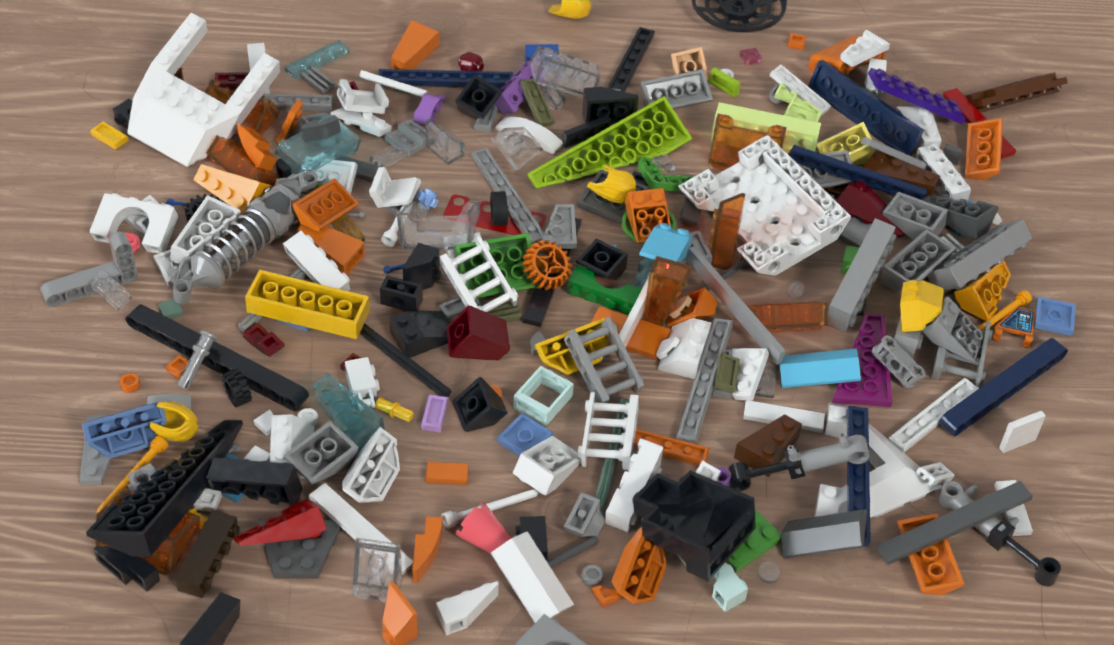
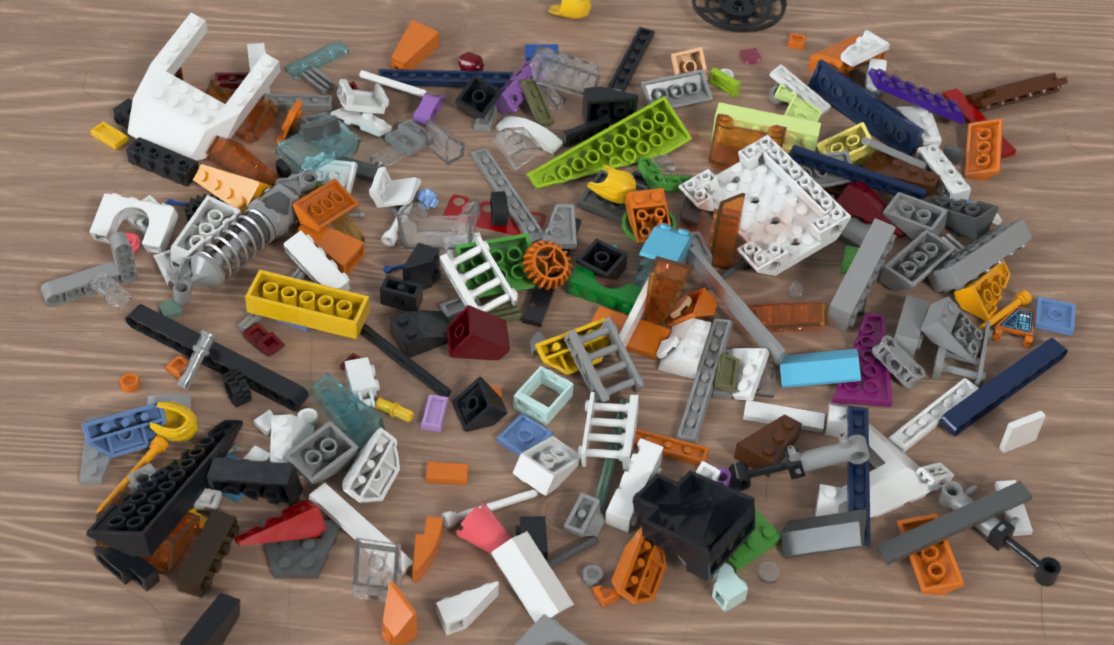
orange slope [237,124,278,171] -> none
yellow wedge [900,280,944,332] -> none
none -> black brick [126,137,199,187]

